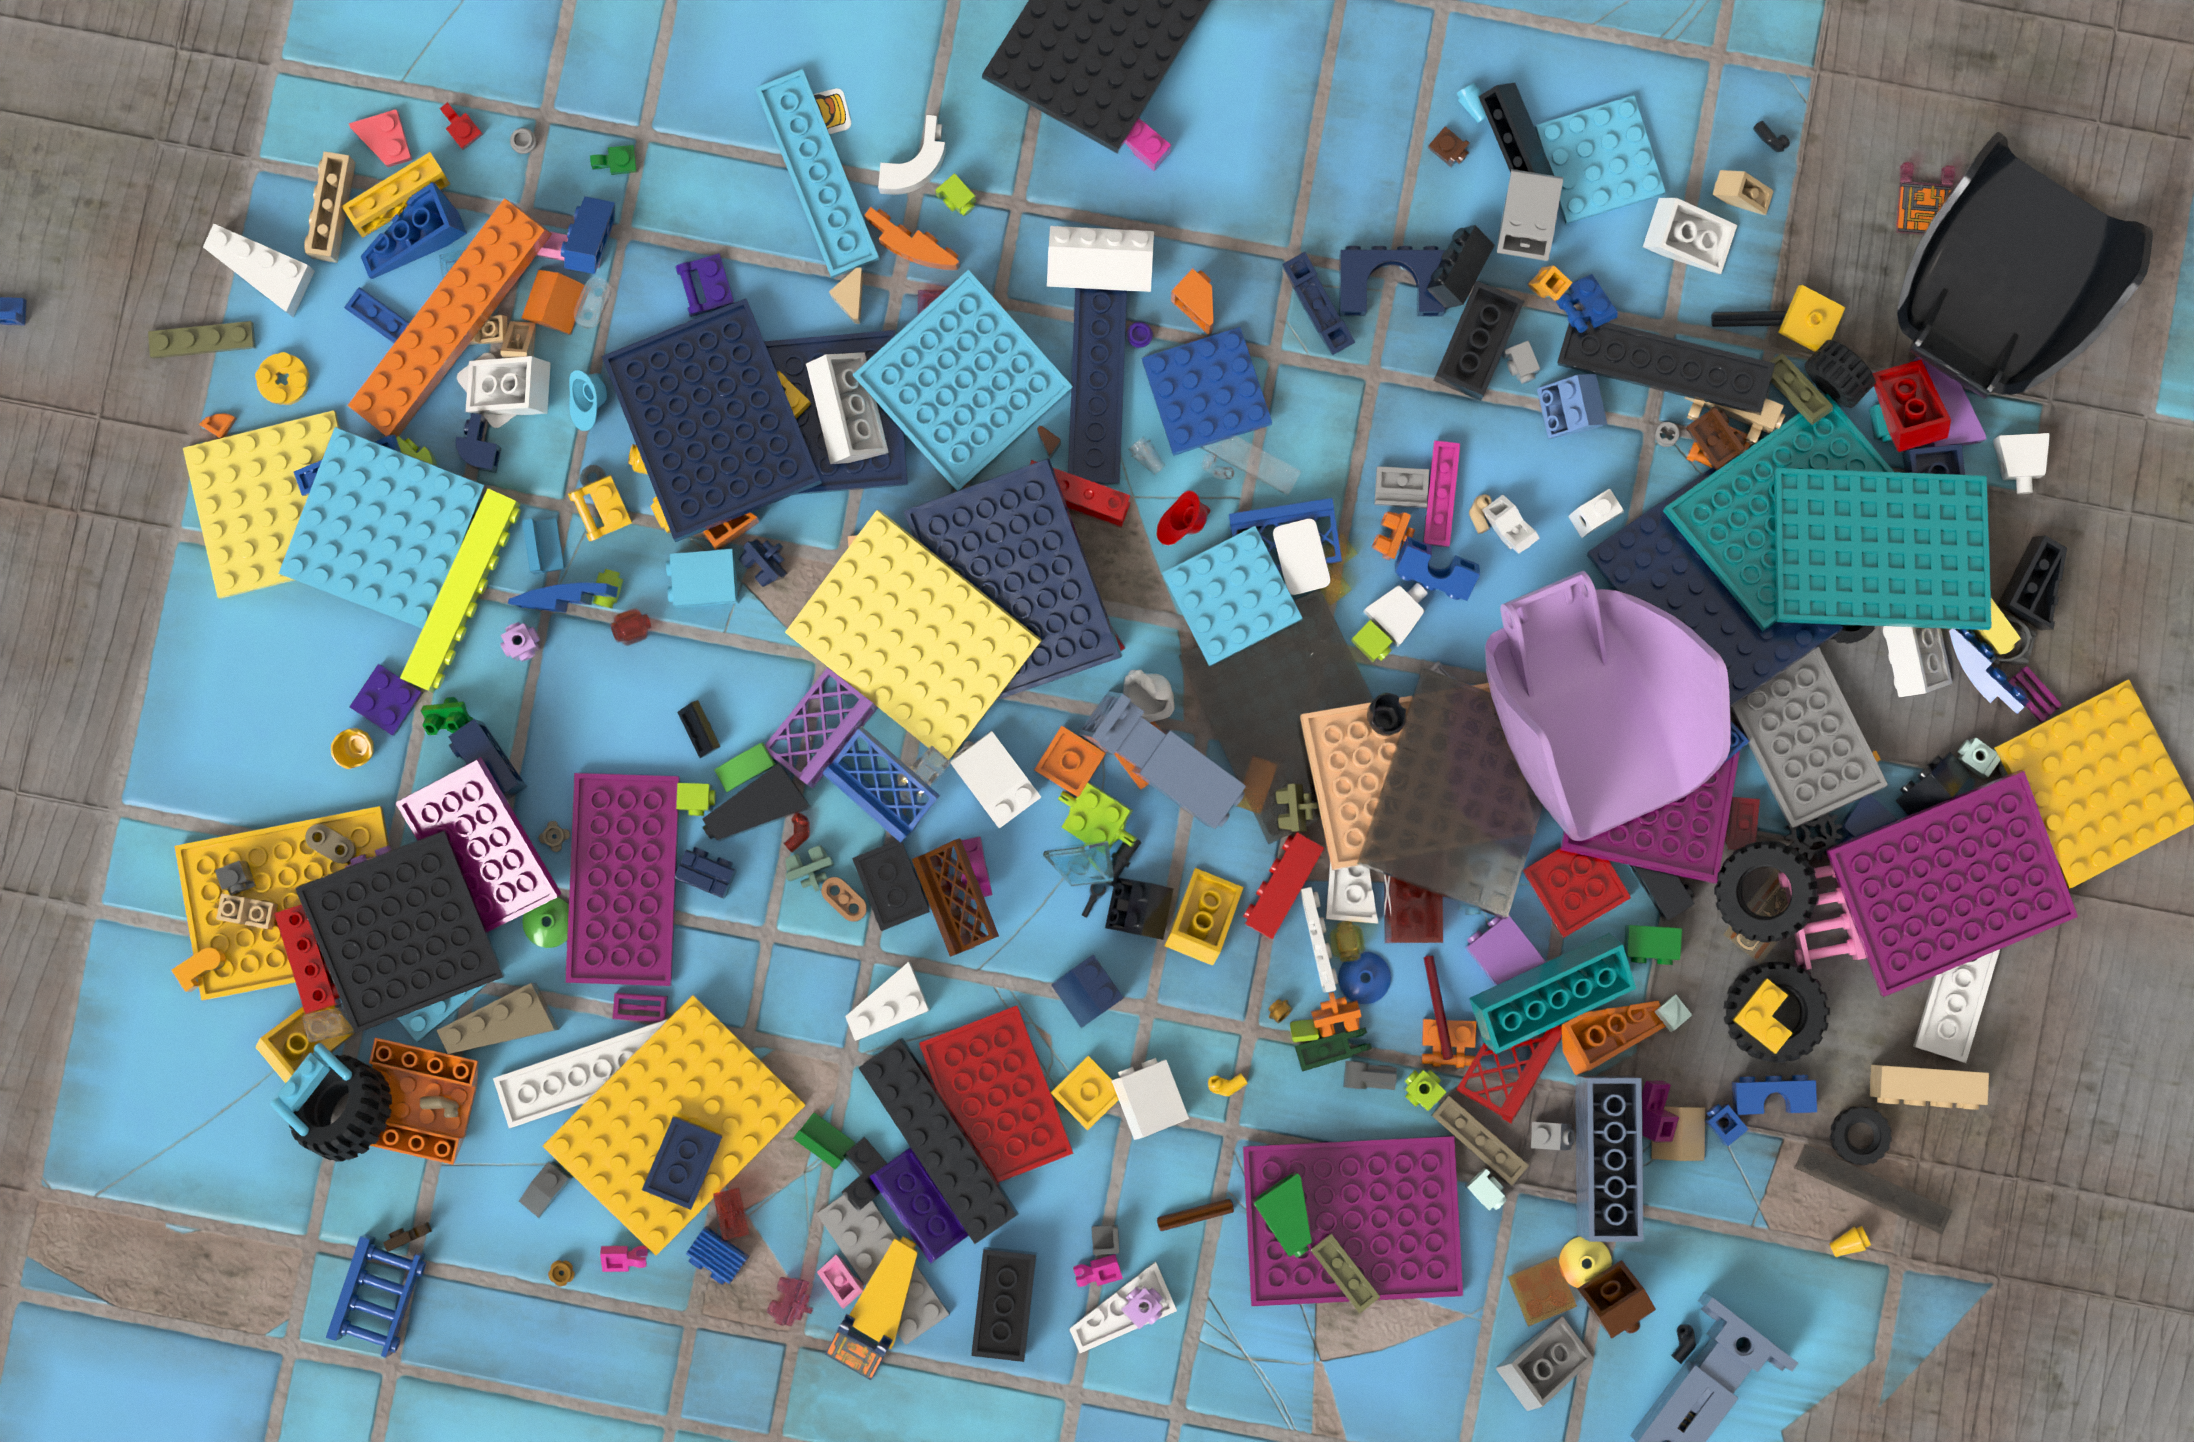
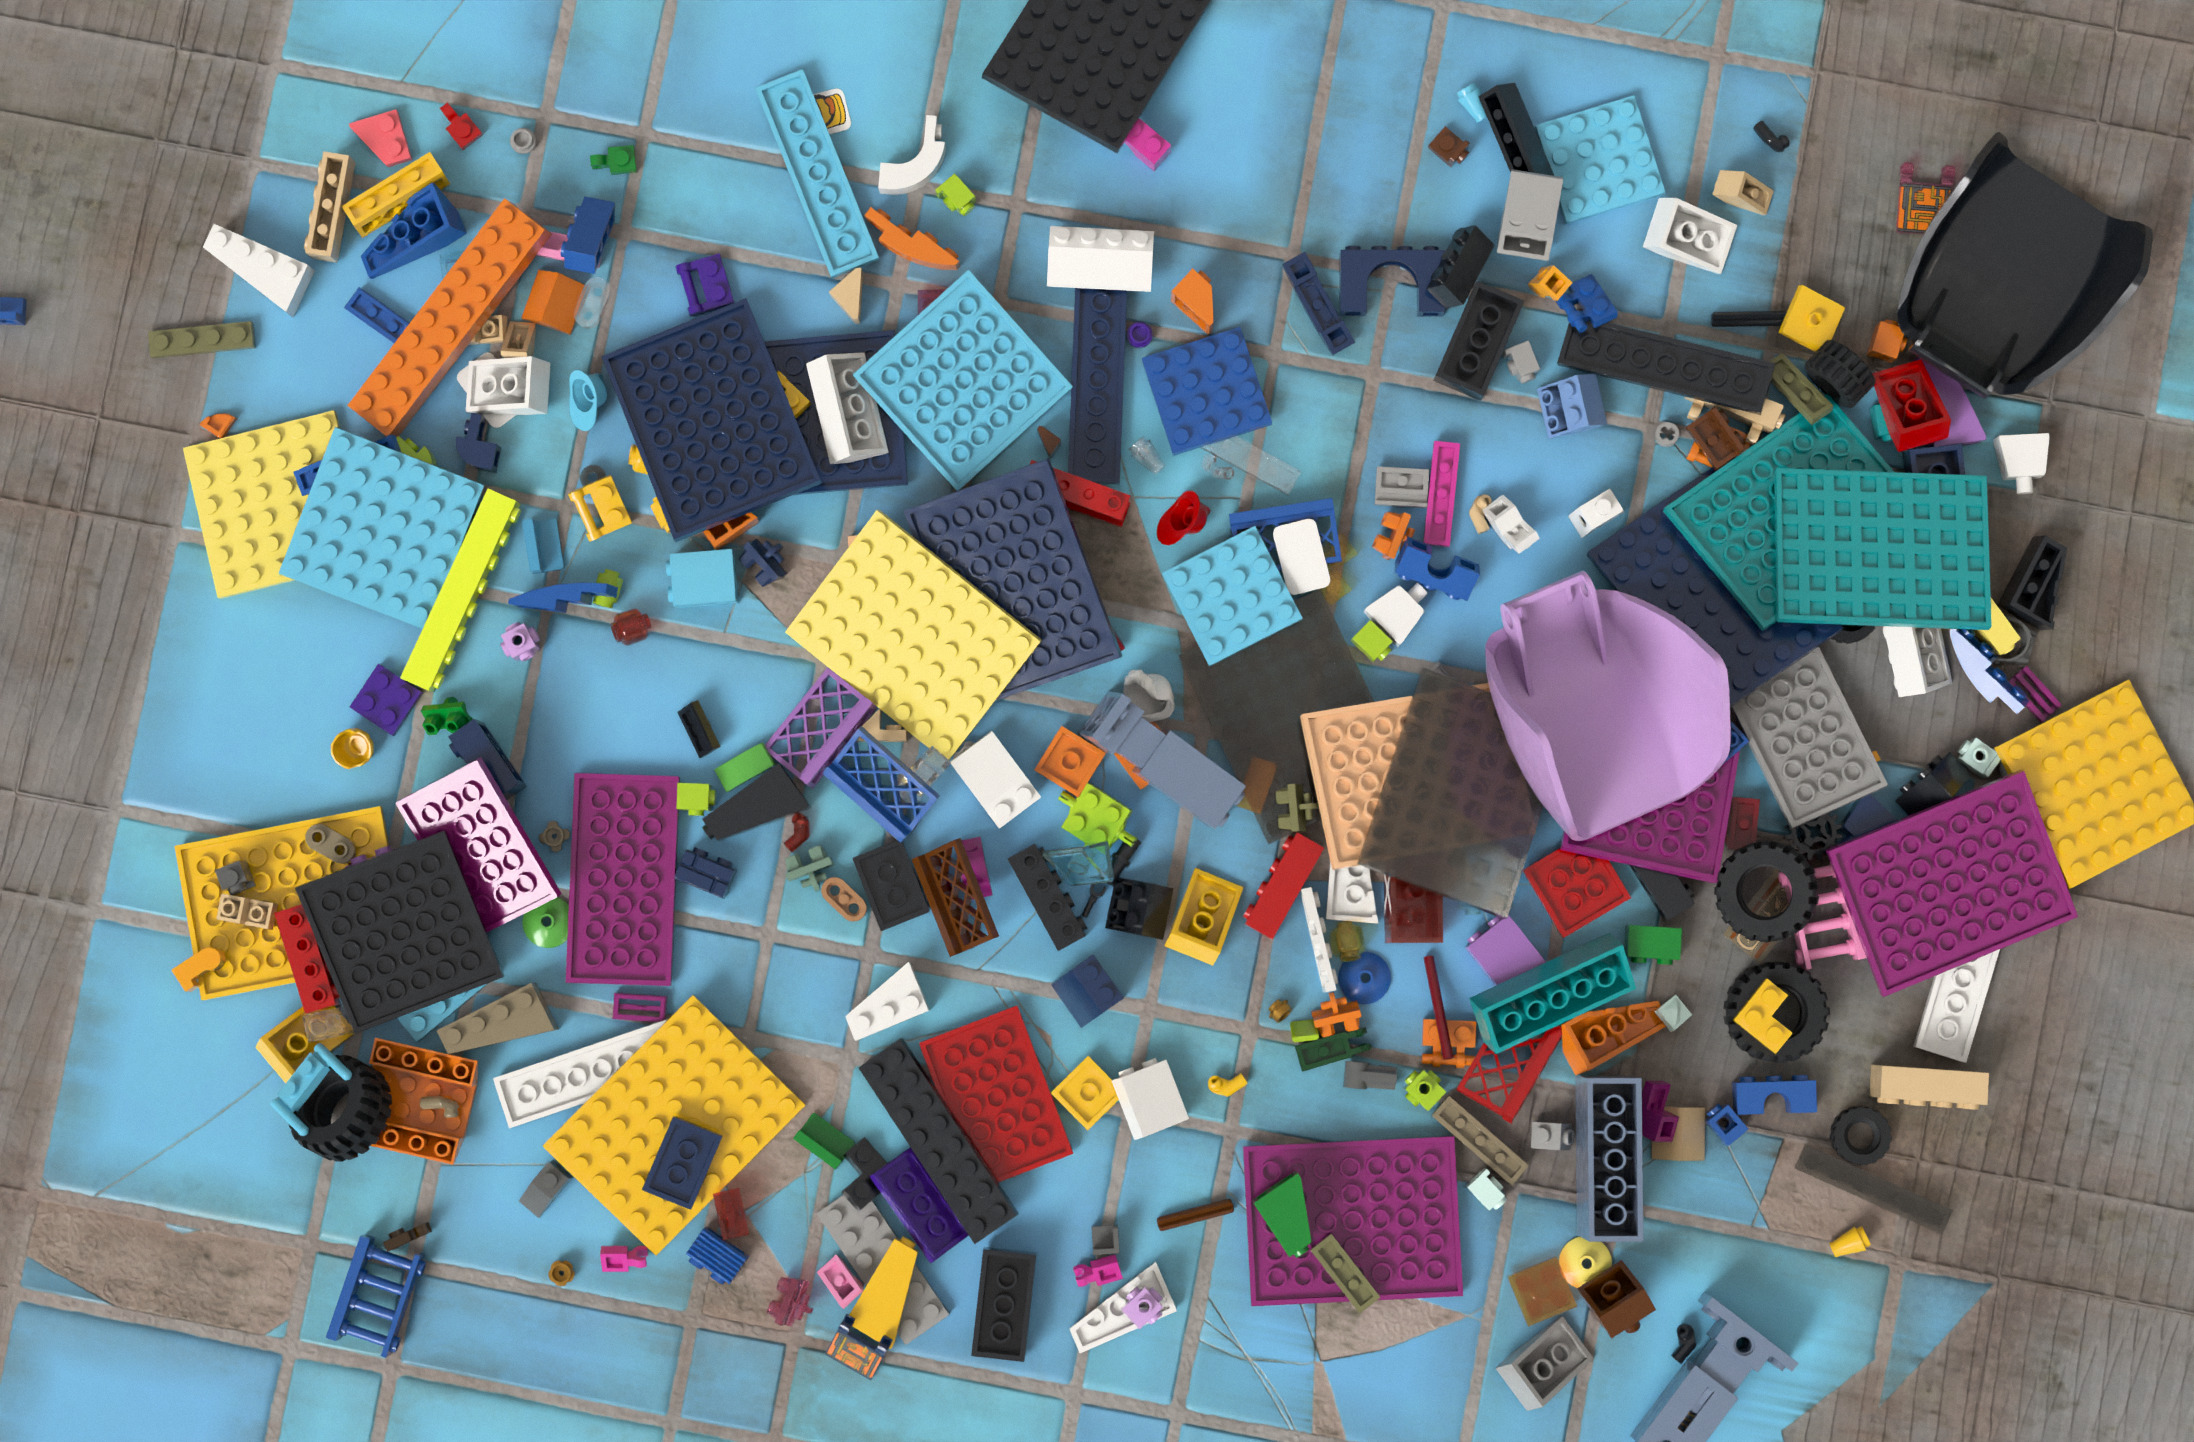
yellow plate [255,352,310,405] -> none
black hair [1367,692,1406,736] -> none
none -> tan slope [857,709,908,742]
none -> black brick [1008,844,1088,951]
none -> orange brick [1867,320,1907,363]

